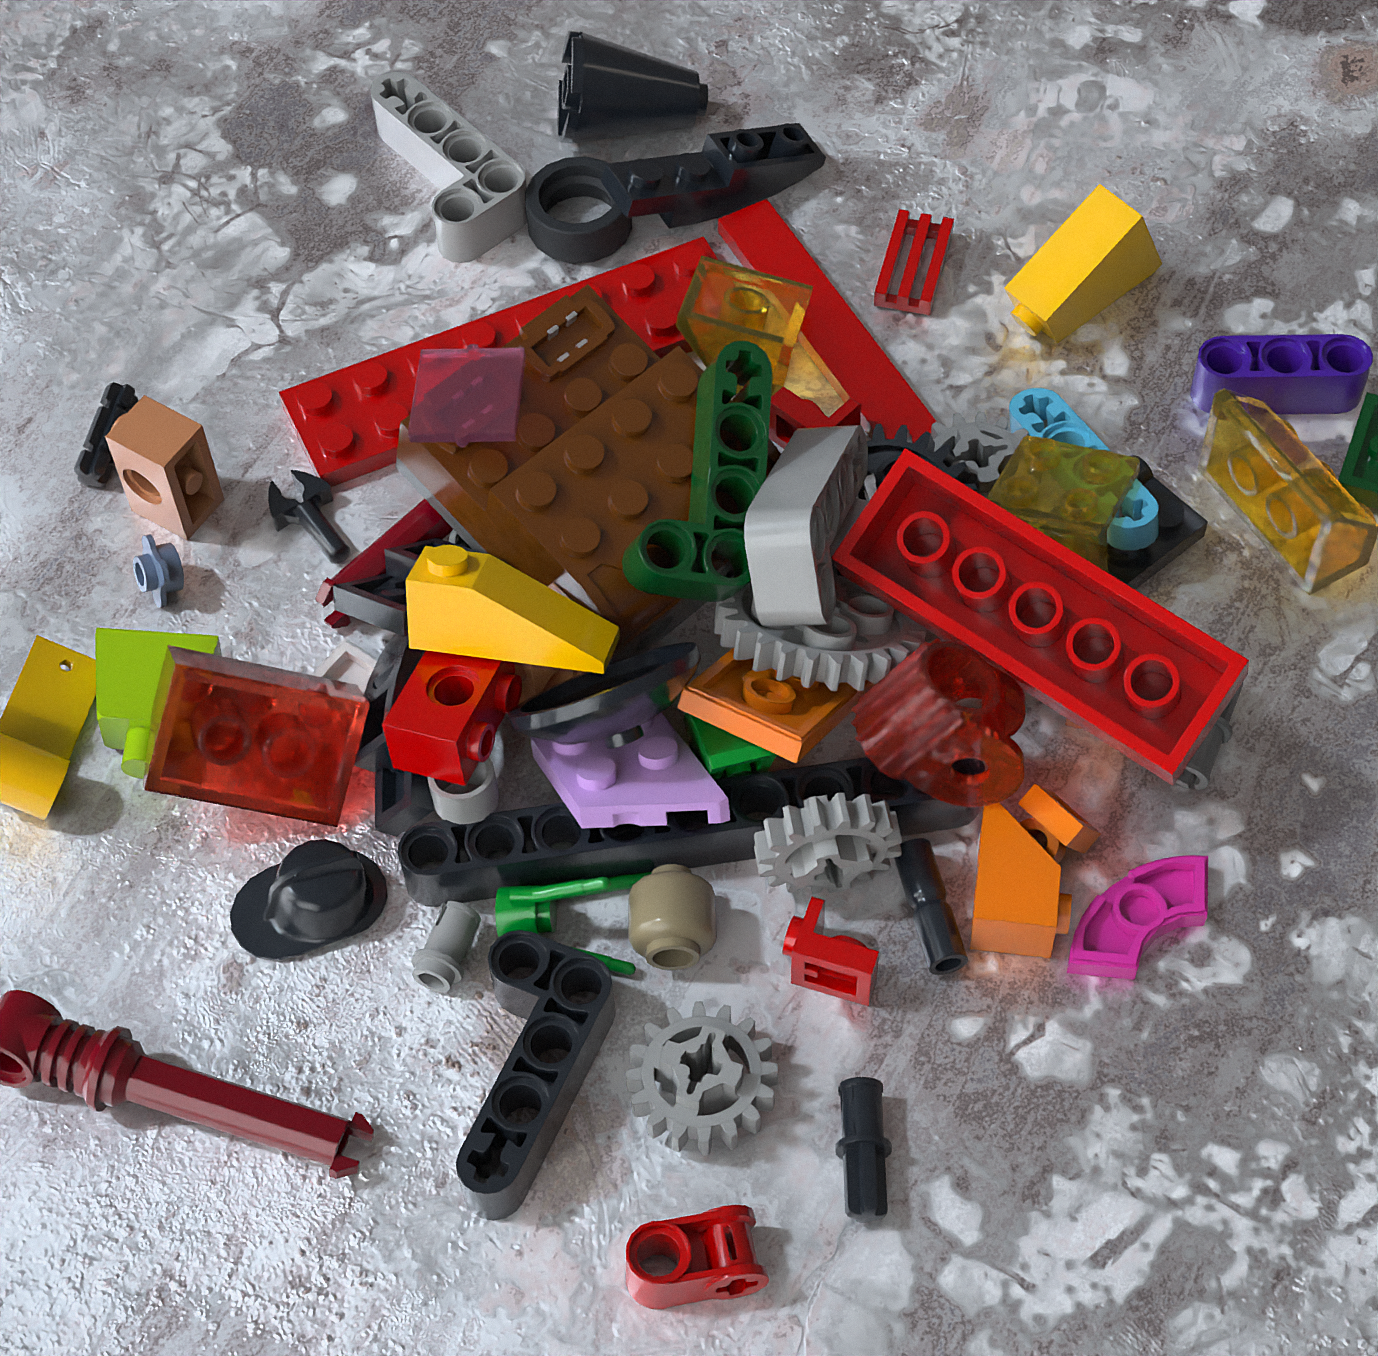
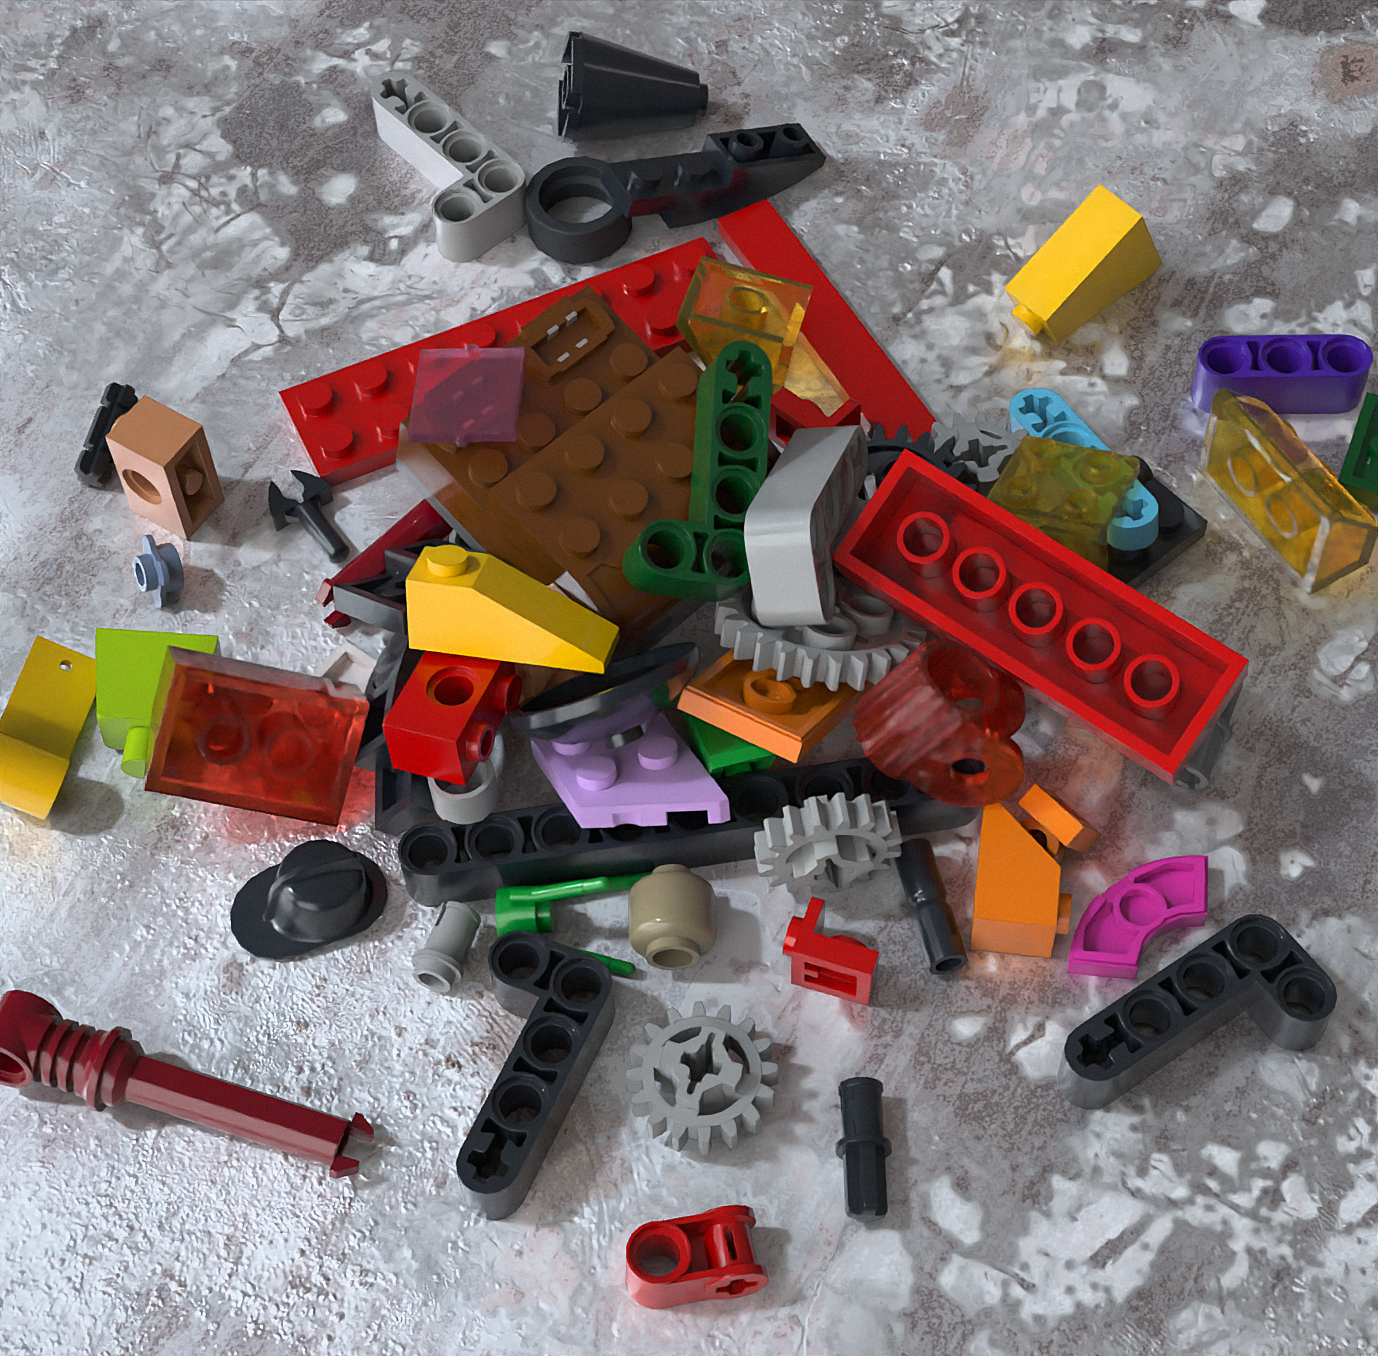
red tile [874,209,954,316] -> none
none -> black beam [1058,914,1337,1110]

